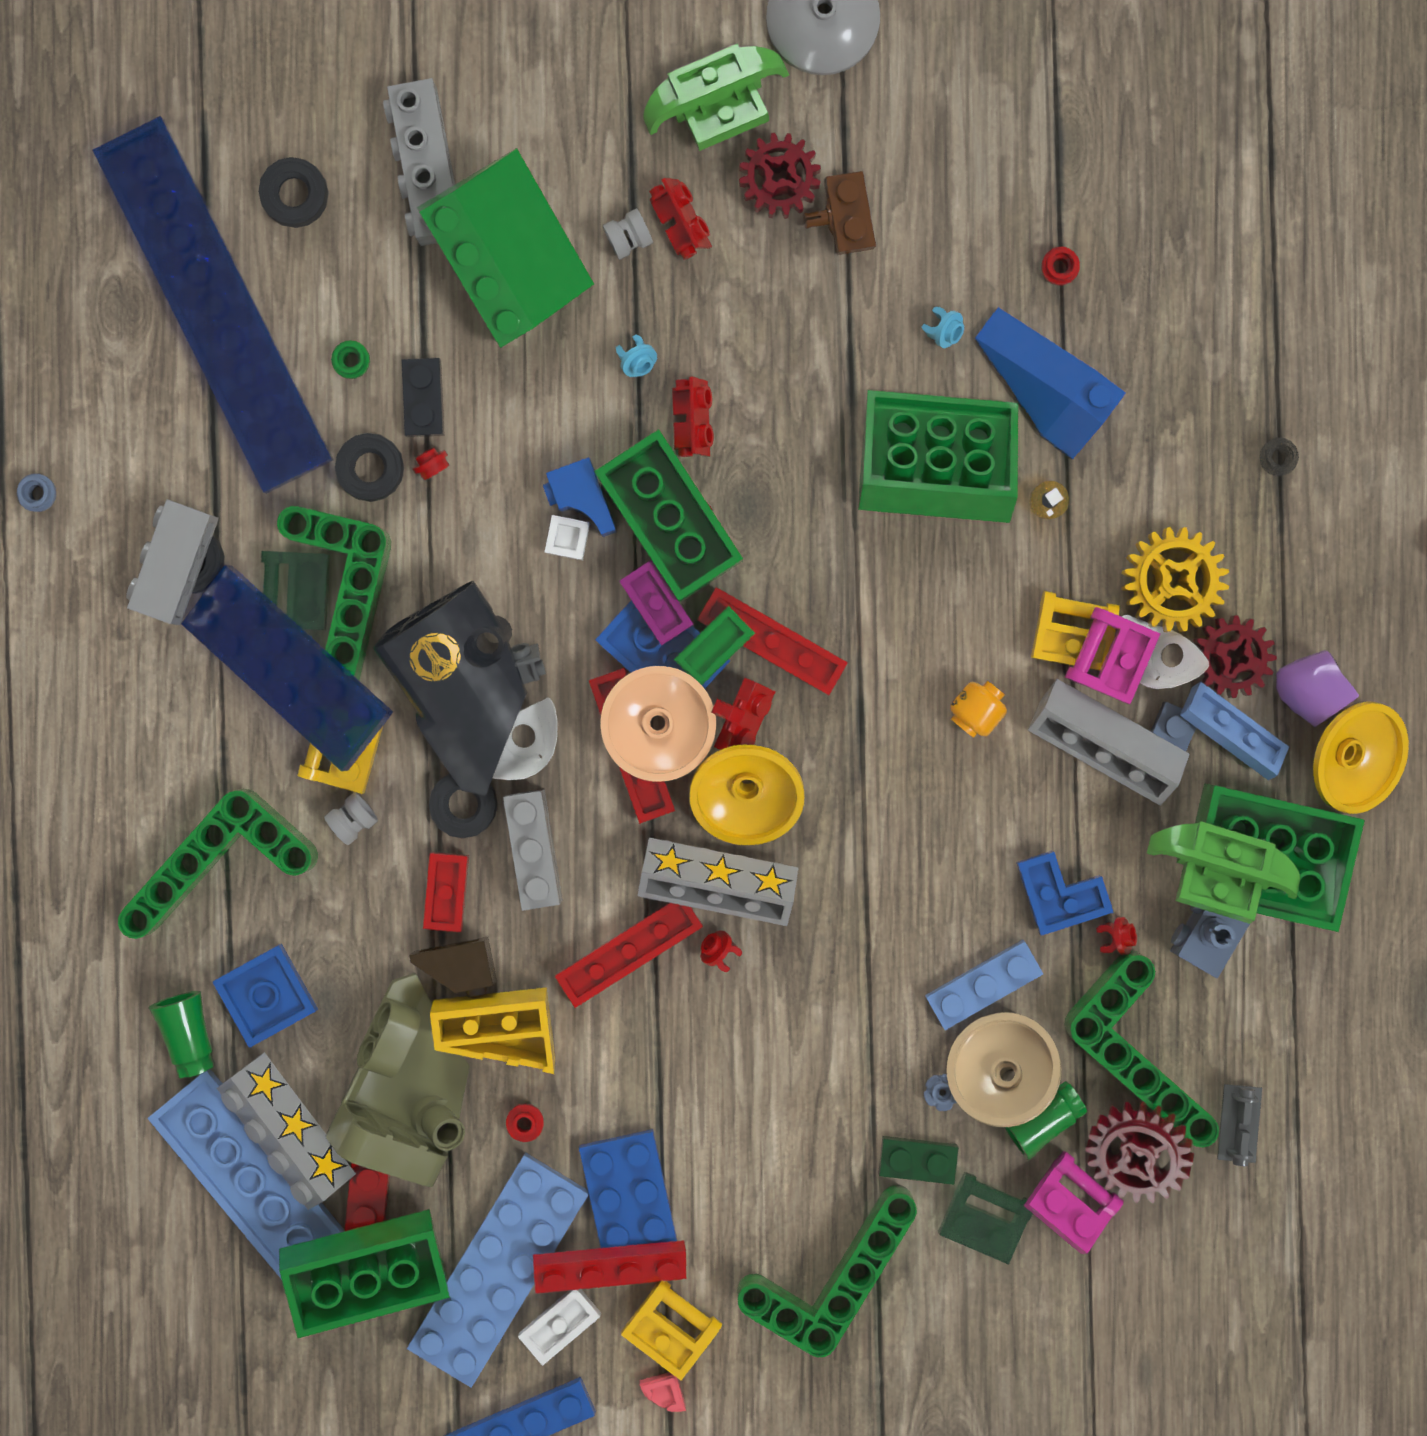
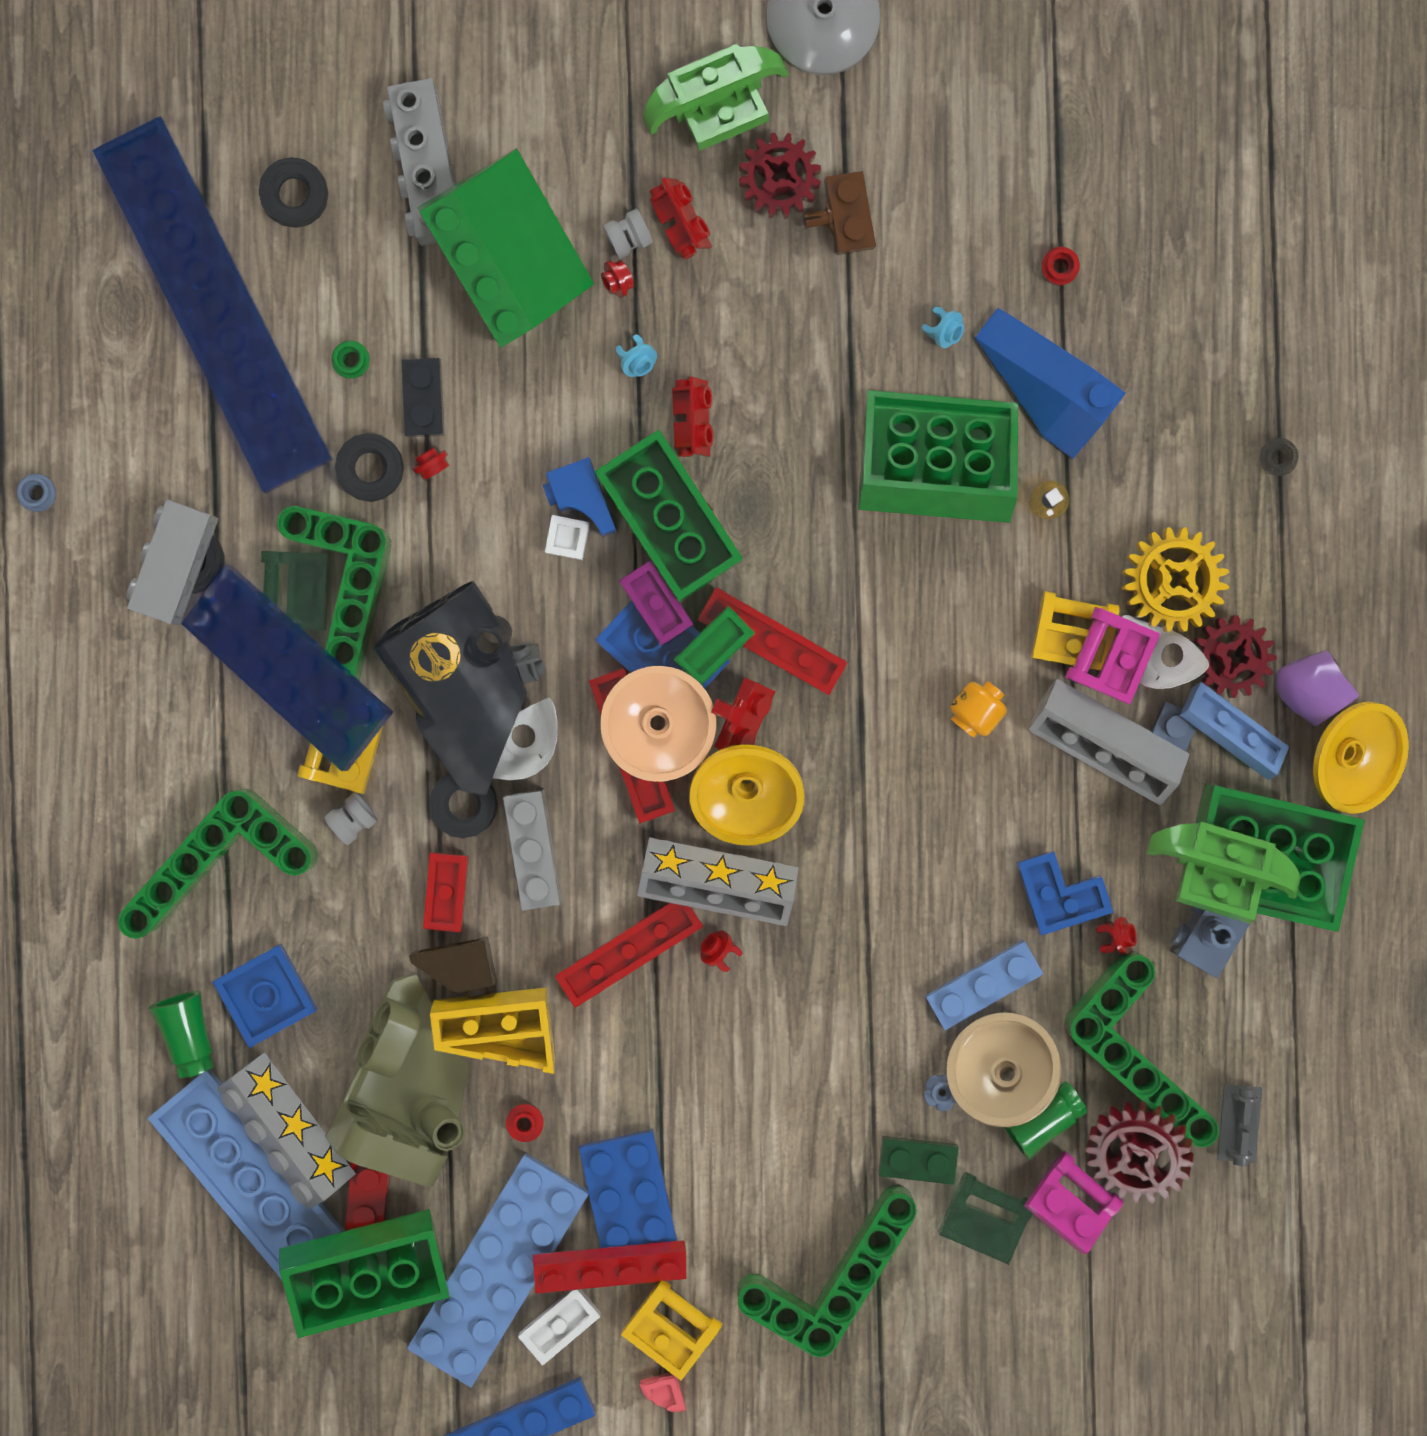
none -> red plate [601,260,634,298]

